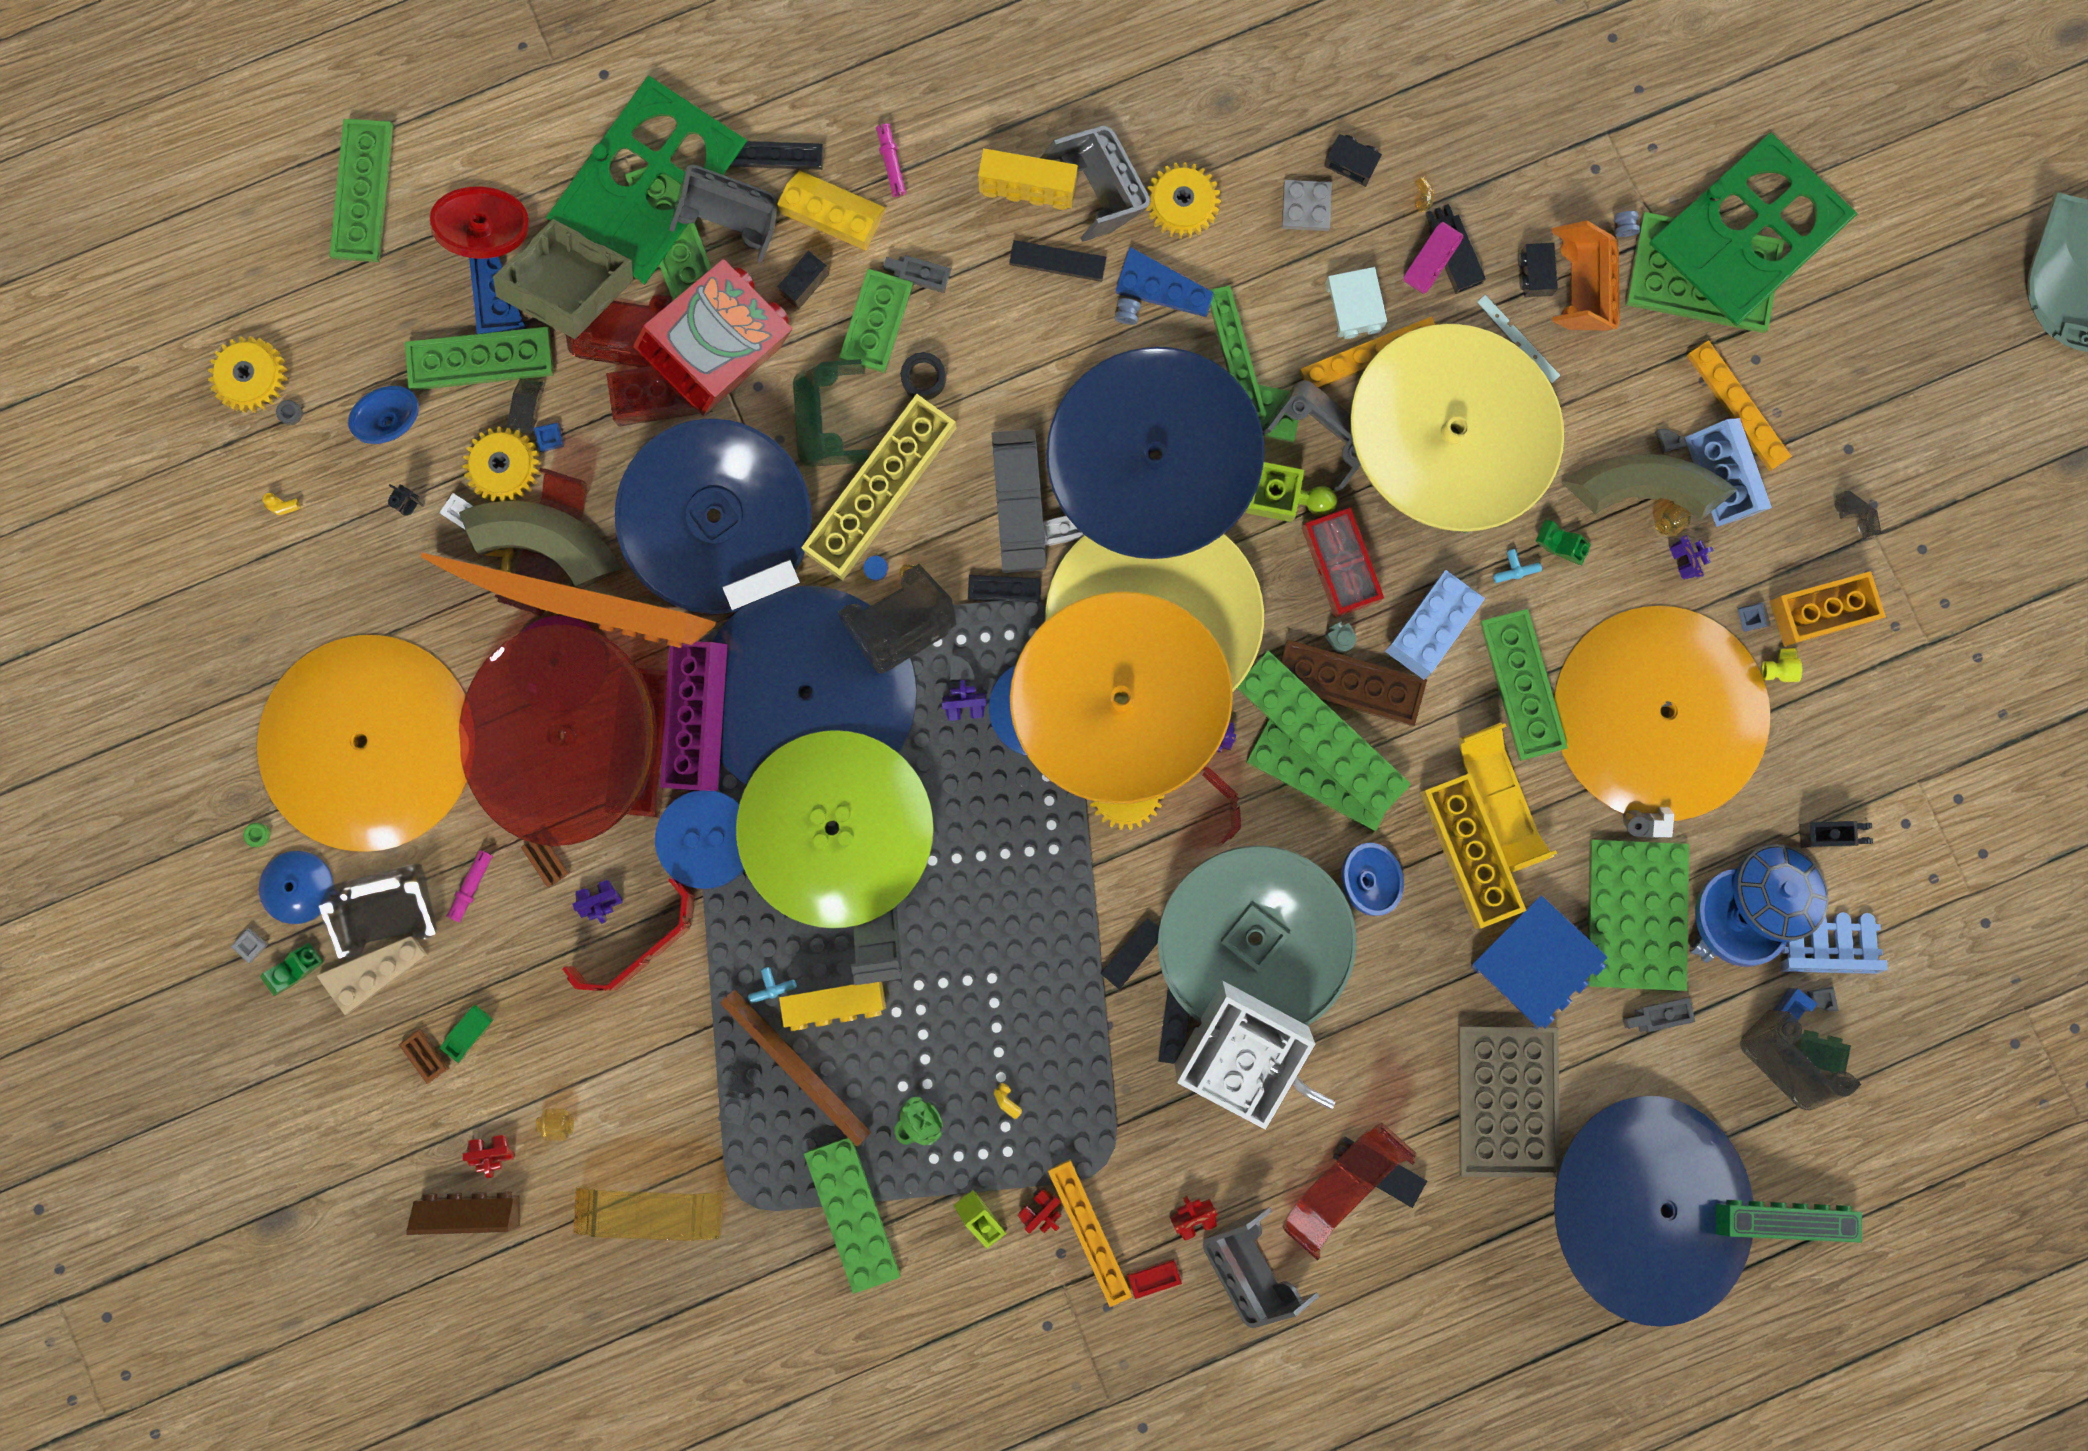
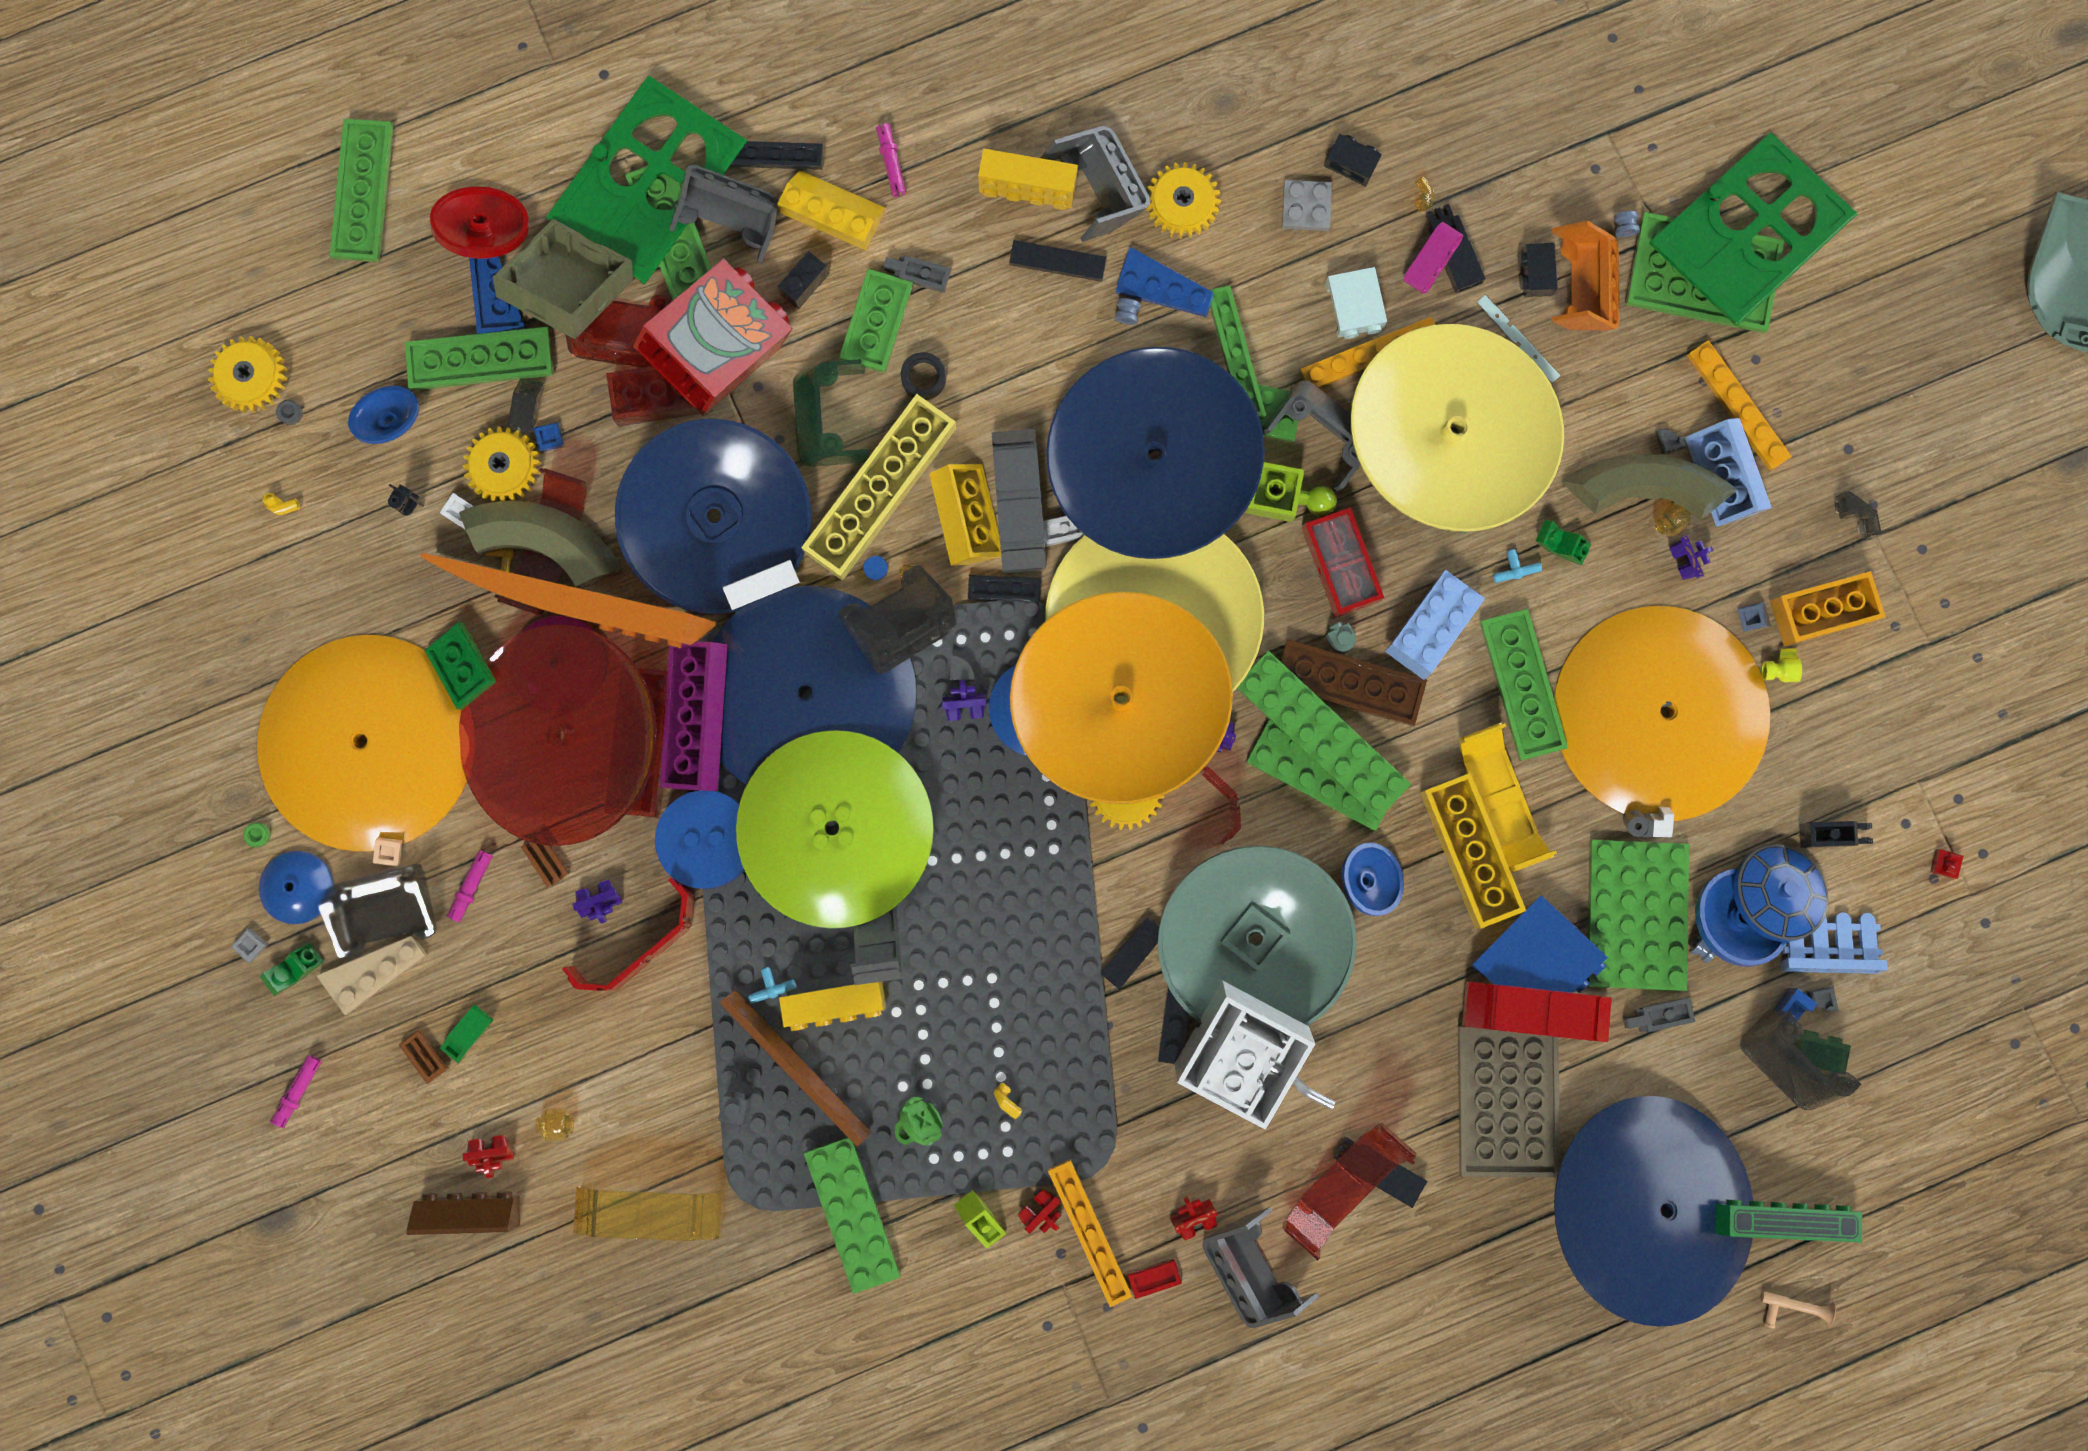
none -> dark pink pin [270,1055,322,1128]
none -> light nougat plate [373,837,402,866]
none -> green tile [424,622,496,710]
none -> yellow slope [929,464,1001,566]
none -> red windscreen [1462,981,1612,1042]
none -> light nougat piece [1761,1291,1836,1329]
none -> red tile [1930,849,1964,879]

